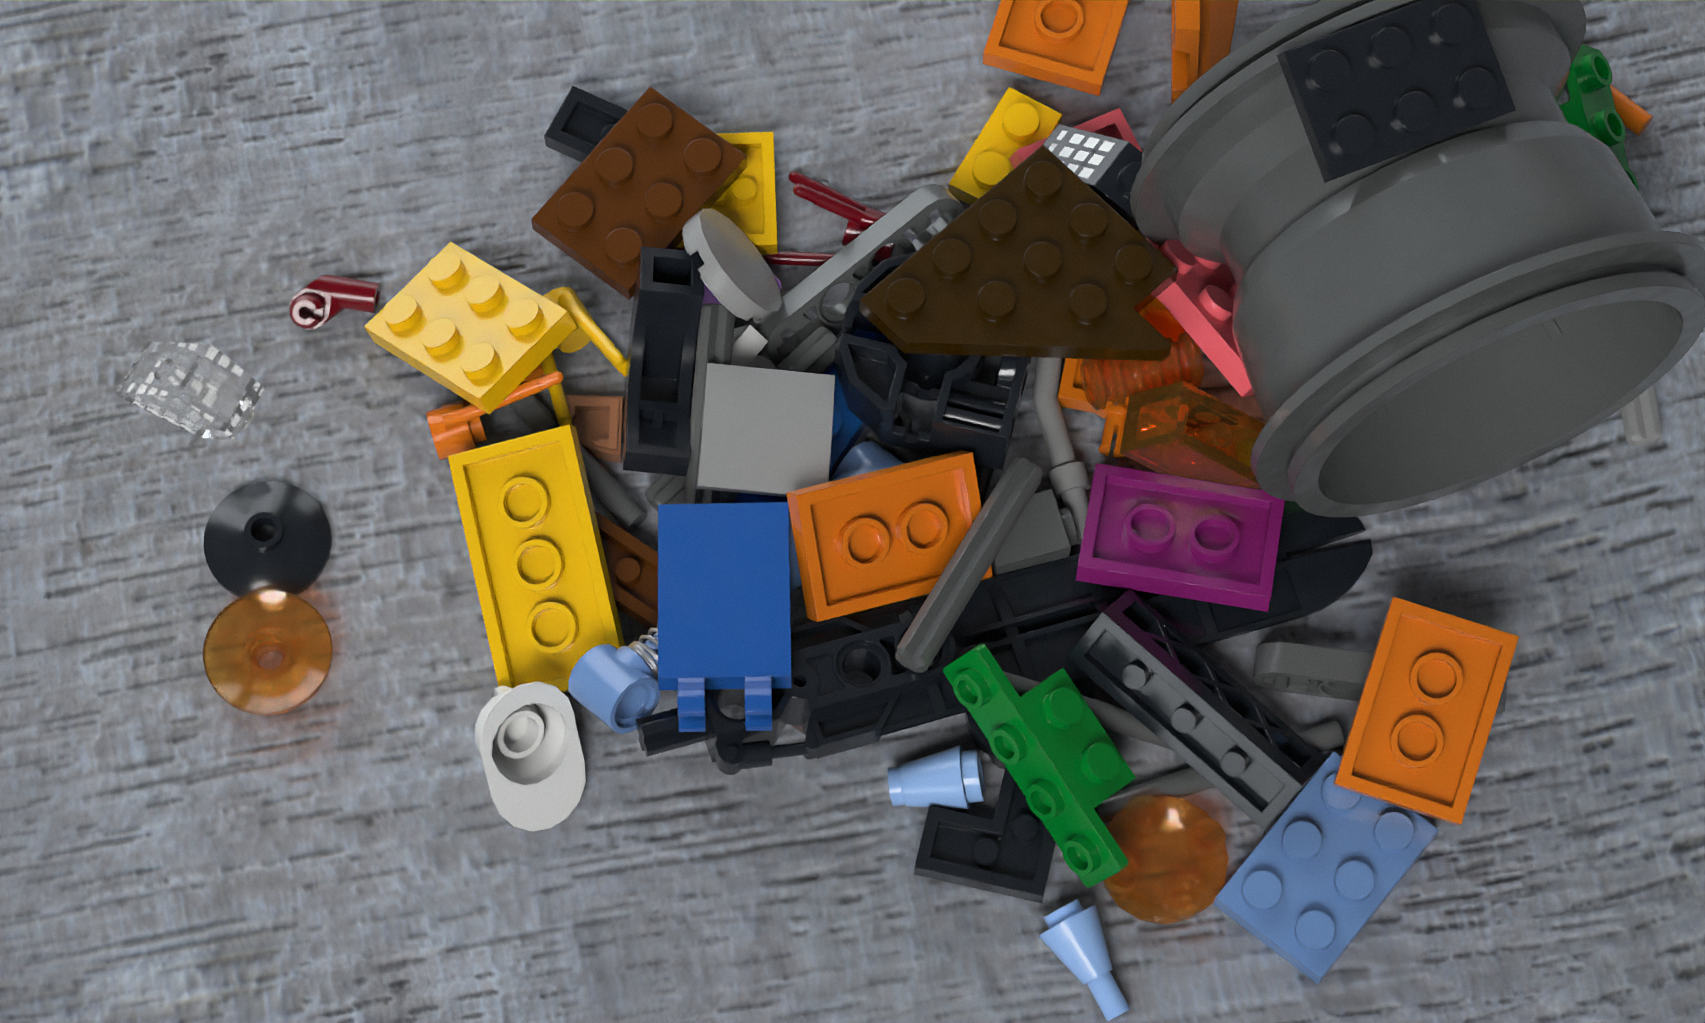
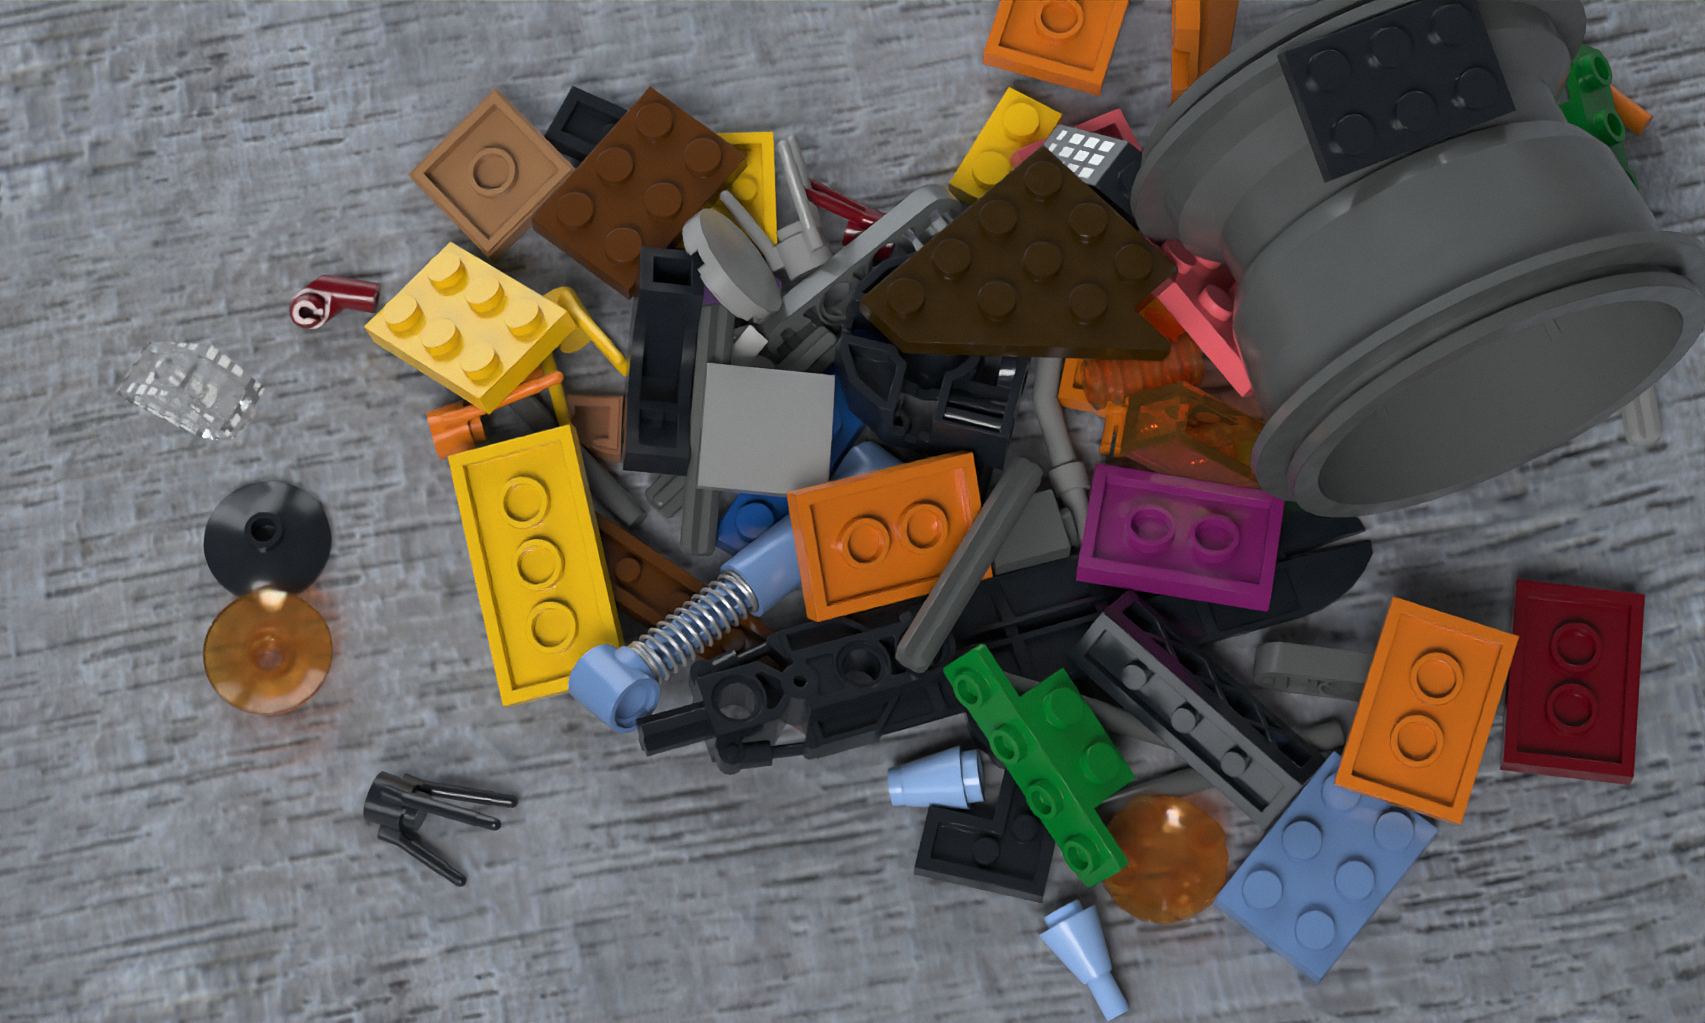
white piece [474,681,586,832] -> none
blue tile [658,502,792,732] -> none
none -> black plant [363,771,518,887]
none -> medium nougat plate [408,88,575,263]
none -> light grey plant [720,135,833,282]
none -> dark red plate [1499,579,1645,785]

